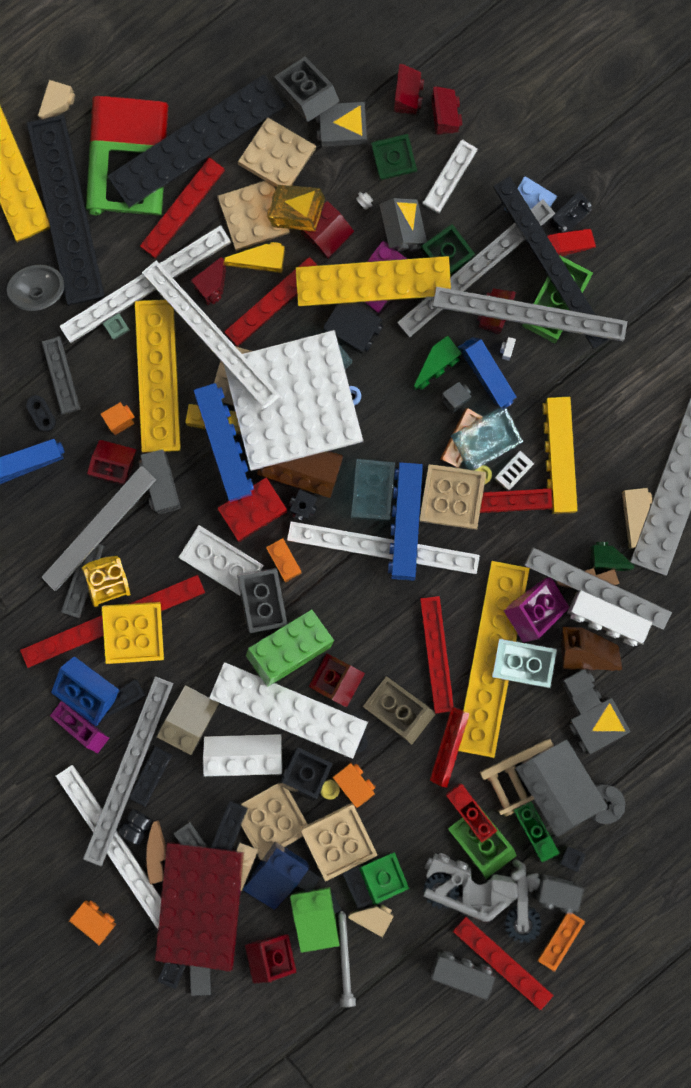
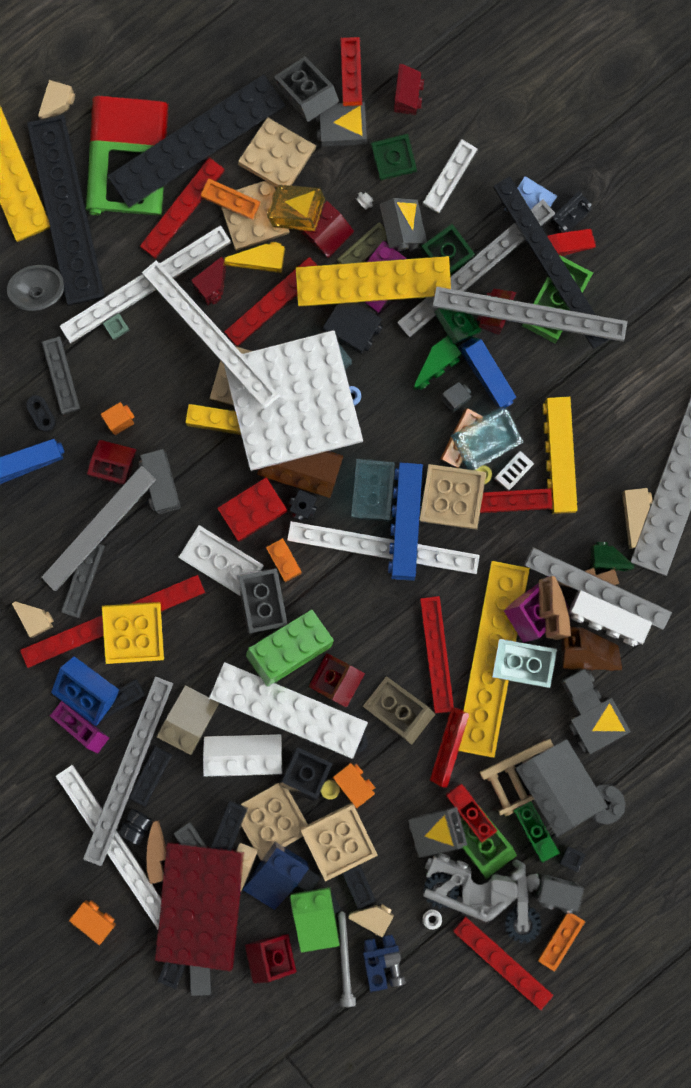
yellow slope [82,556,131,607] -> none
yellow plate [135,300,181,453] -> none
blue brick [194,383,254,502] -> none
green plate [359,853,409,904] -> none
dark grey brick [430,950,495,1000] -> none
dark red slope [431,87,462,135] -> none
white plate [500,337,516,361] -> none
none -> tan slope [12,602,54,638]
none -> orange plate [201,178,261,220]
none -> olive tile [337,222,388,264]
none -> red plate [341,37,362,106]
none -> dark blue hips [363,934,406,992]
none -> dark grey brick [408,807,467,858]
none -> white plate [423,909,442,929]
none -> dark green plate [434,308,481,344]
none -> medium nougat slope [539,576,571,640]

